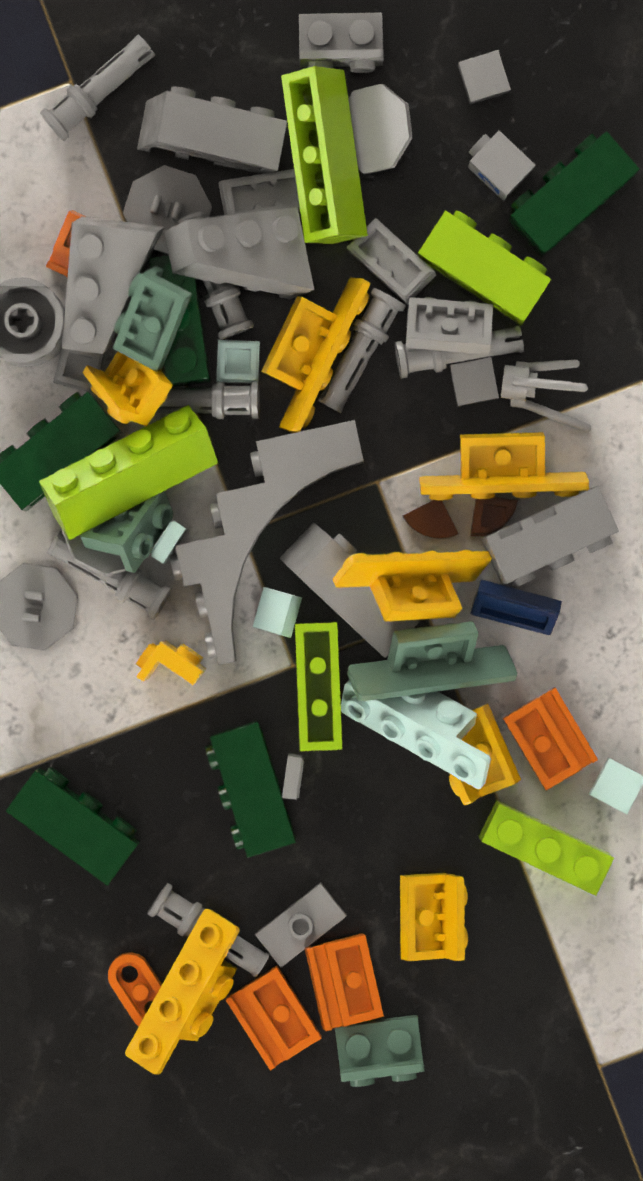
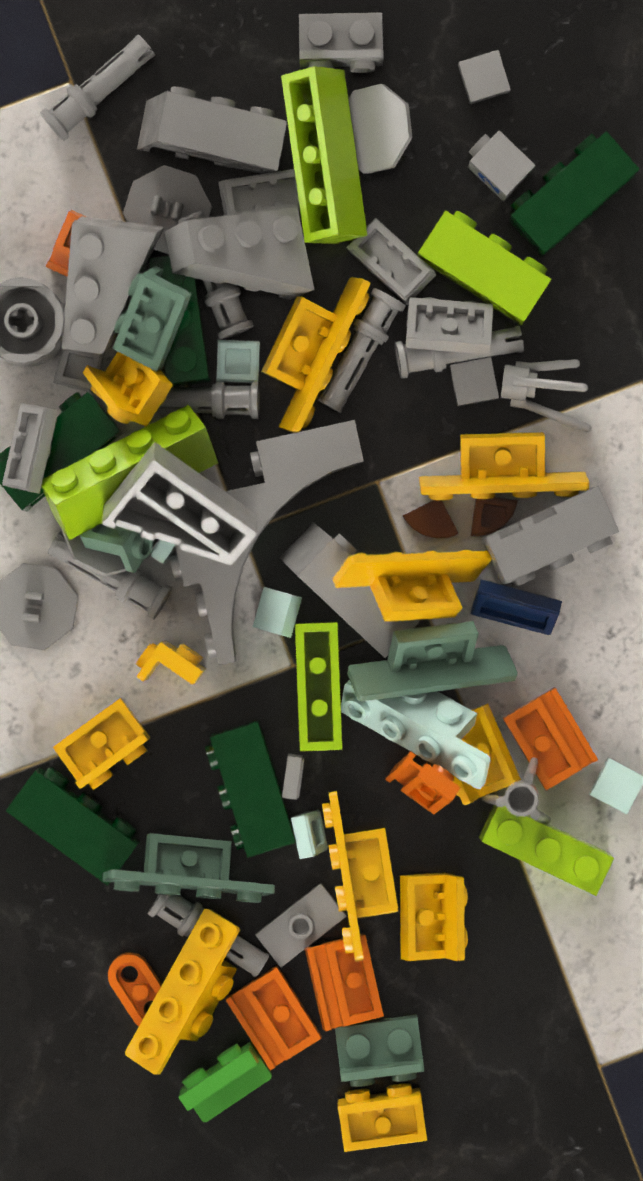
none -> light grey plate [2,403,58,494]
none -> yellow bracket [52,698,151,790]
none -> light grey wedge [102,442,257,565]
none -> sand green bracket [103,833,275,903]
none -> bright green bracket [178,1042,272,1122]
none -> light aqua tile [291,809,328,859]
none -> yellow bracket [322,791,399,962]
none -> yellow bracket [337,1083,427,1152]
none -> orange plate [385,751,461,814]
none -> light grey plant [481,757,551,824]

